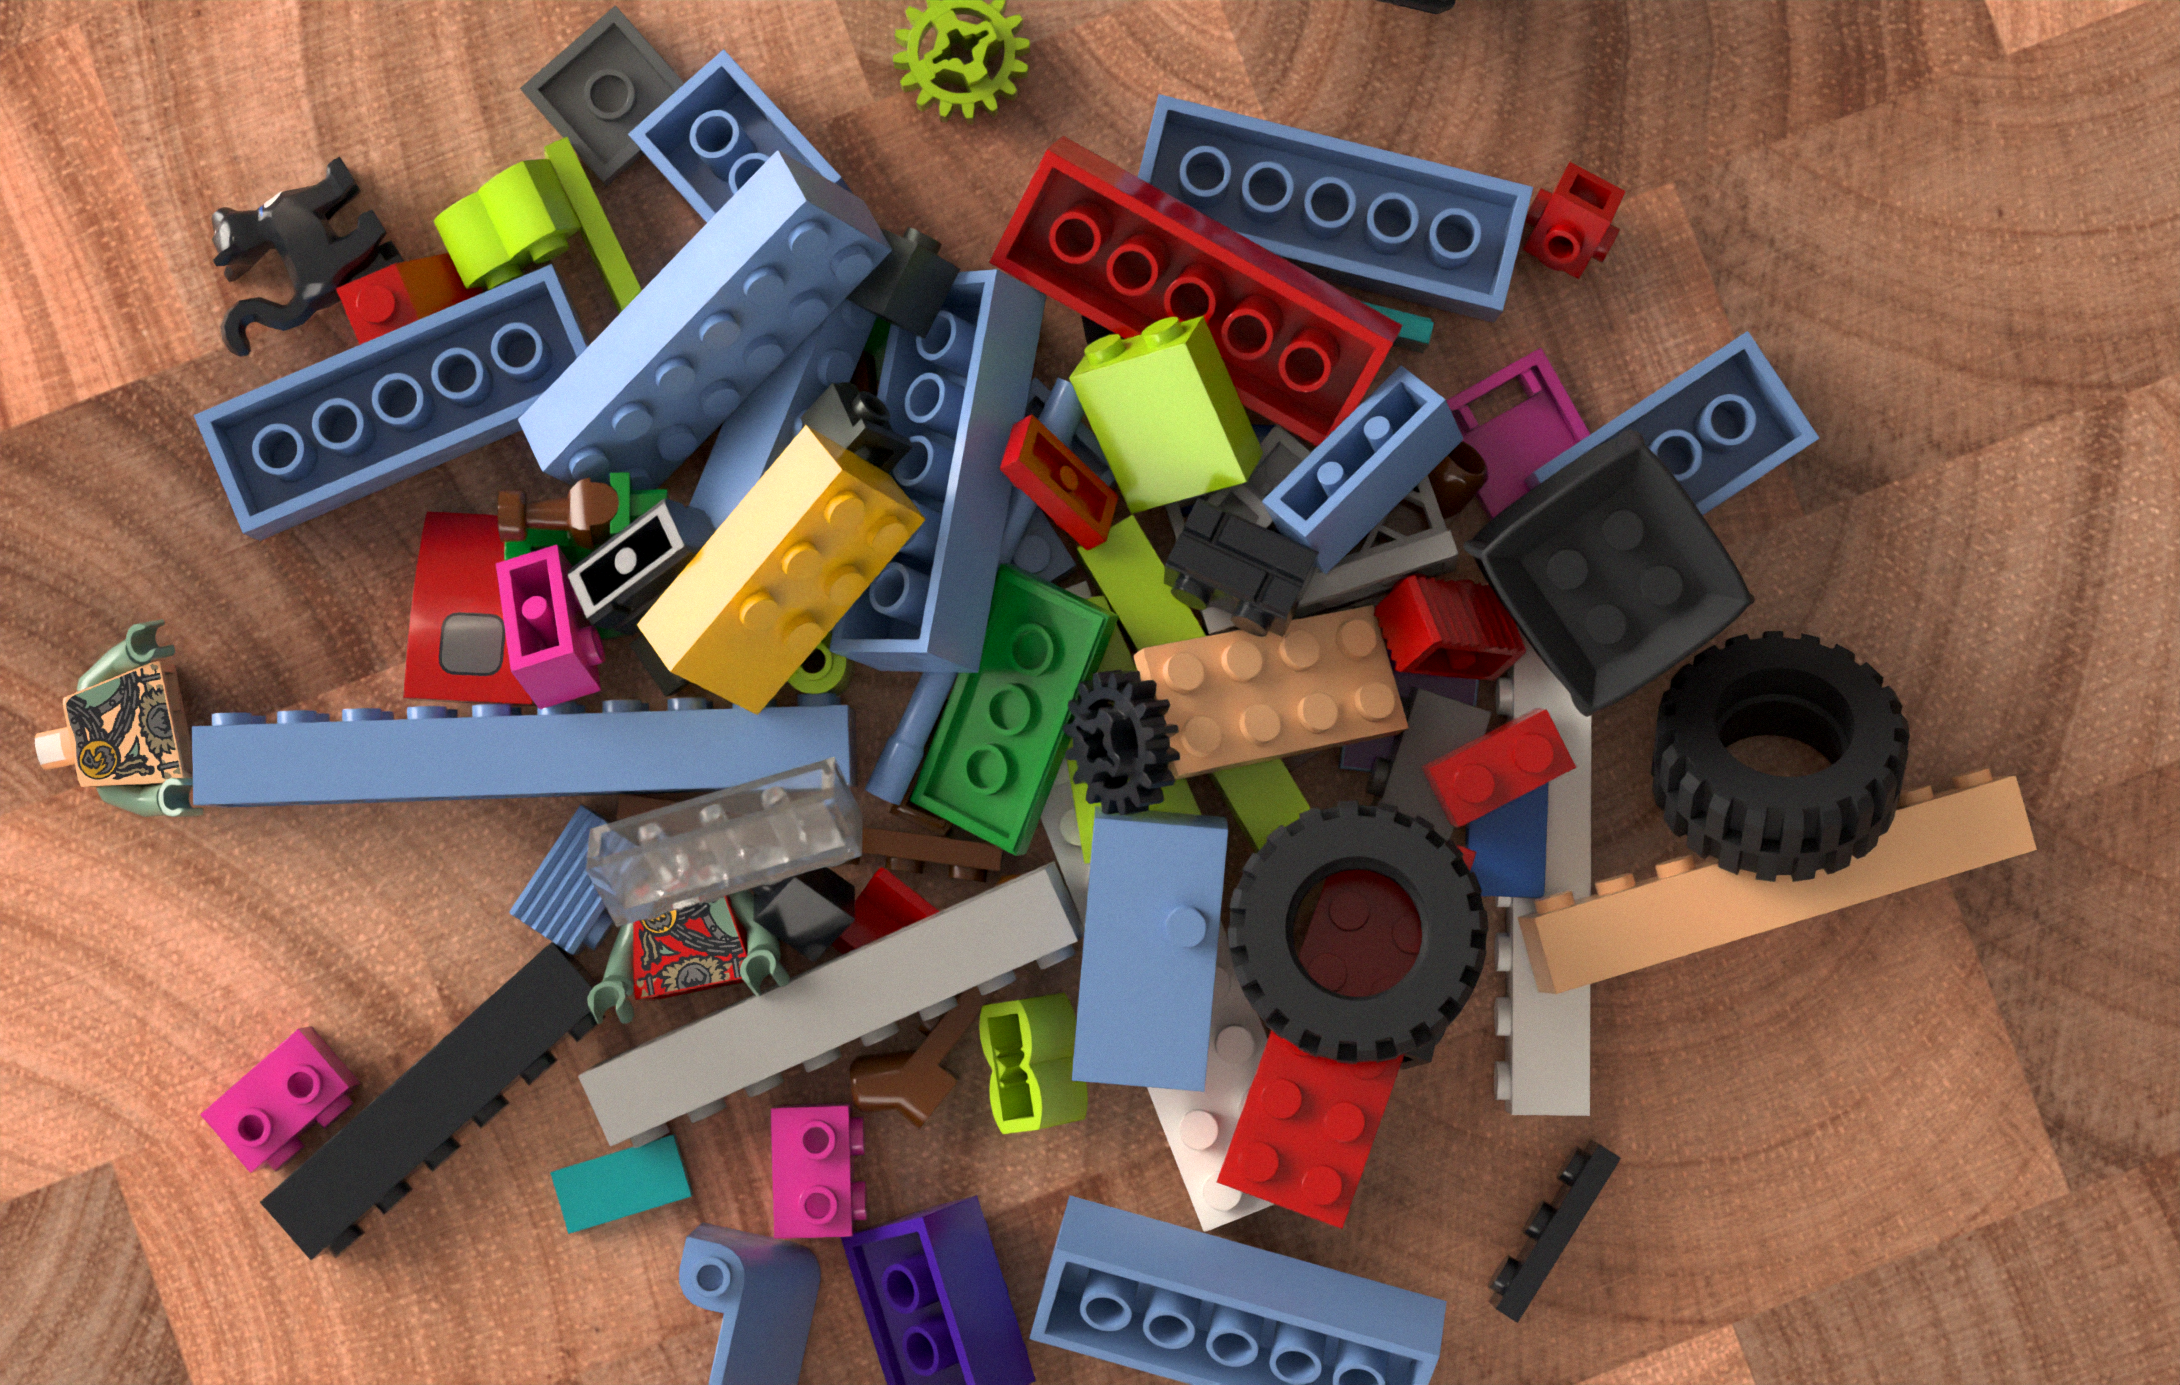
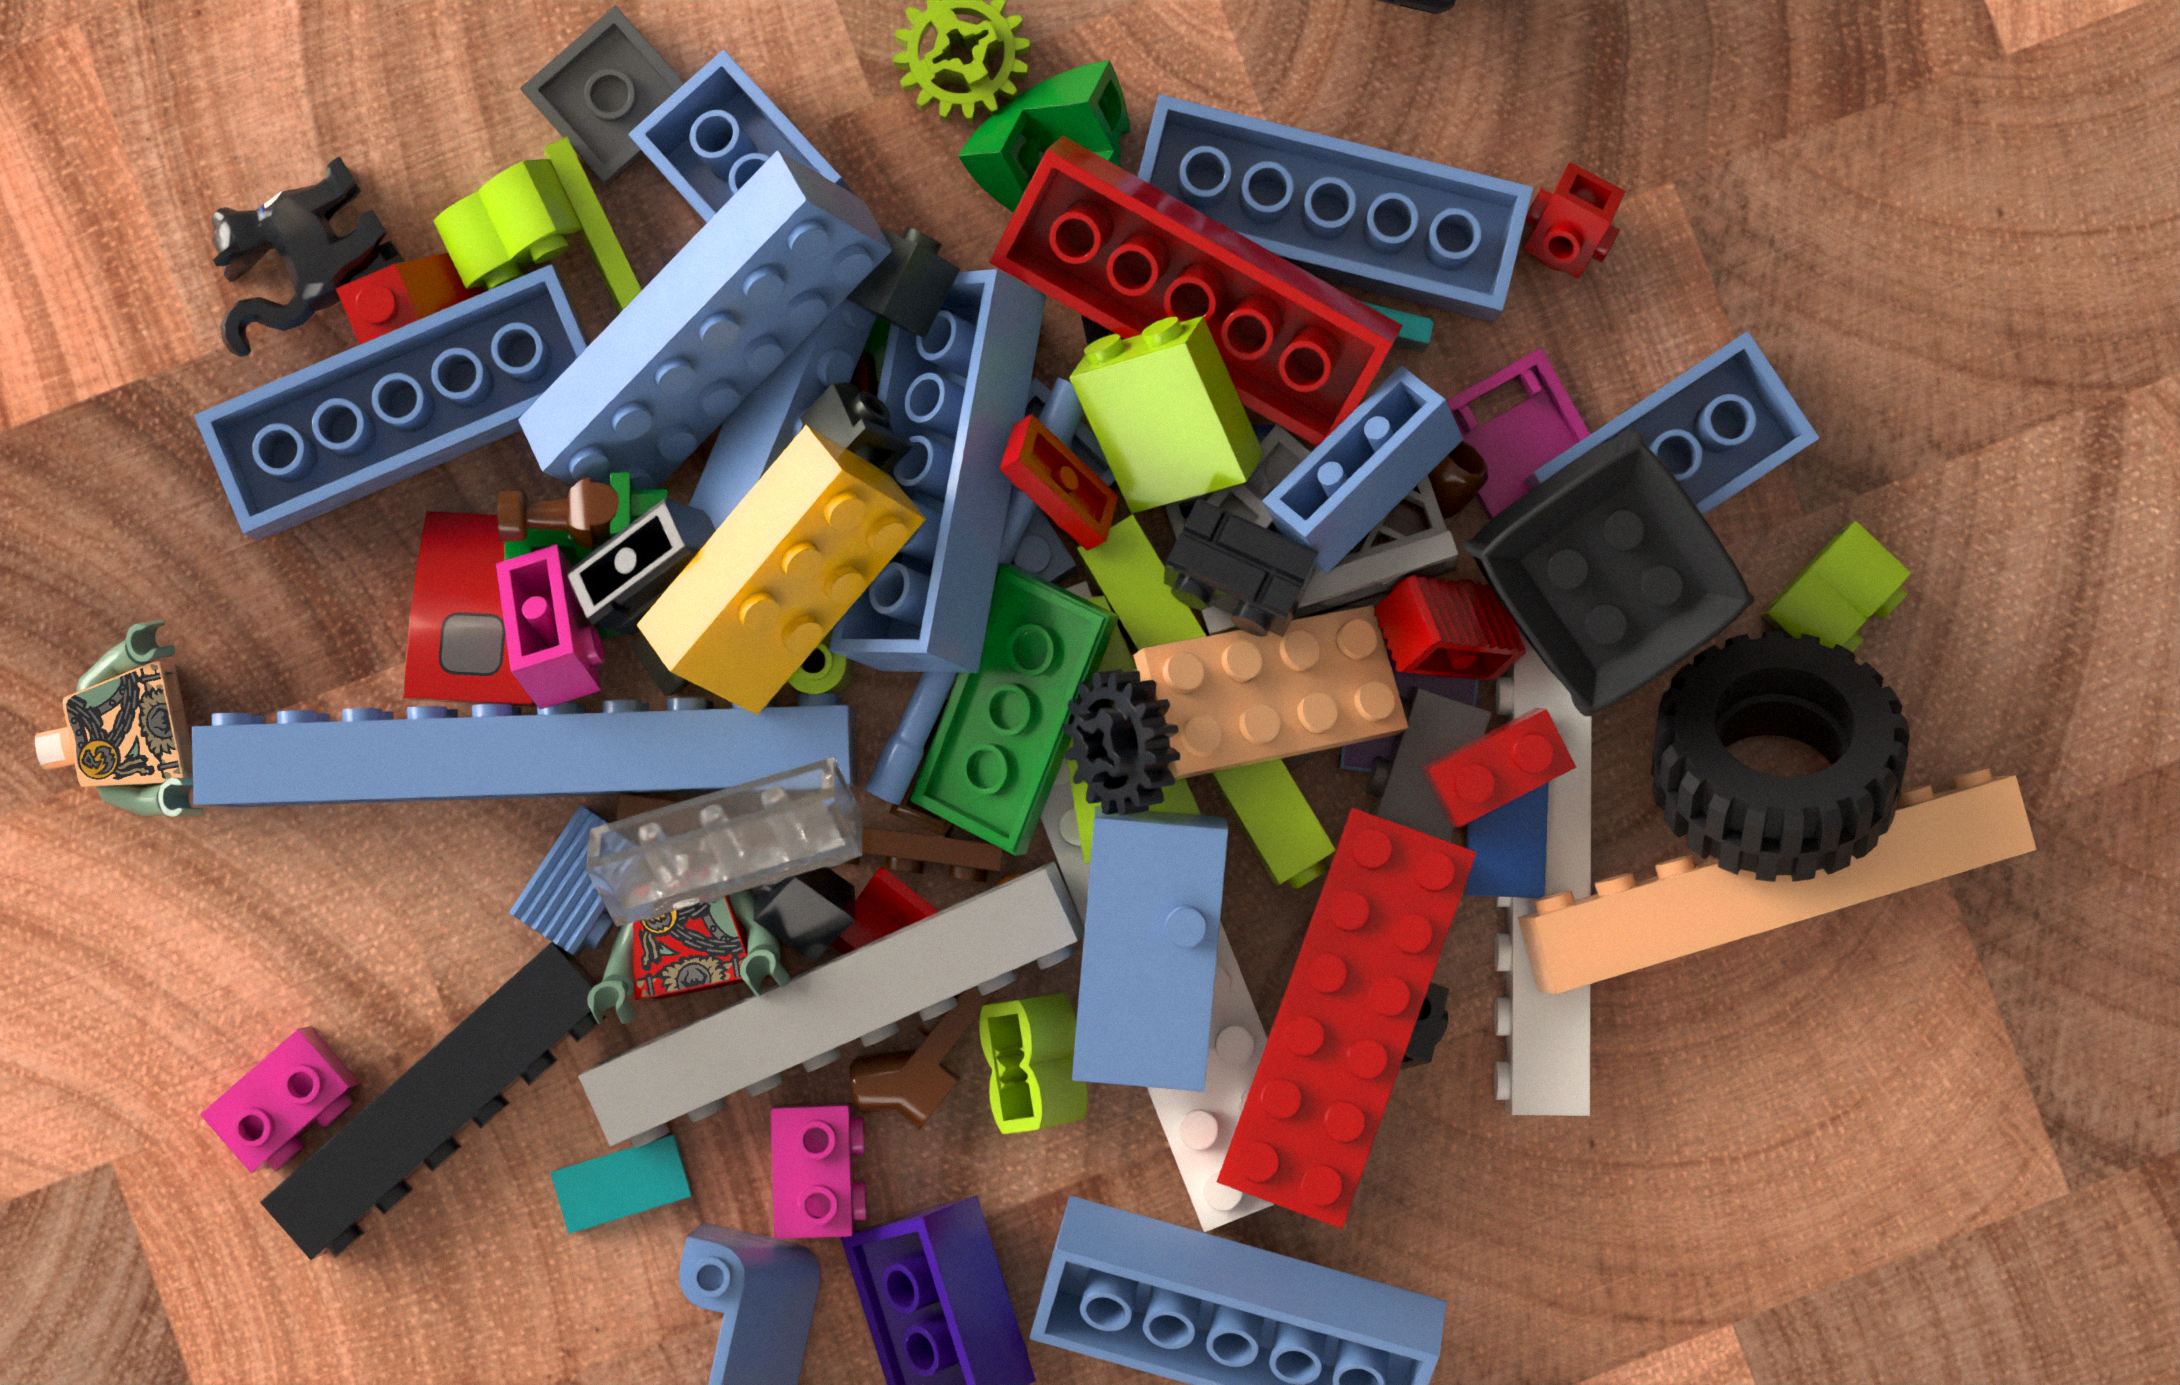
black tyre [1228,800,1489,1064] -> none
black plate [1488,1140,1621,1323] -> none
none -> green brick [958,60,1130,213]
none -> lime brick [1760,520,1911,652]

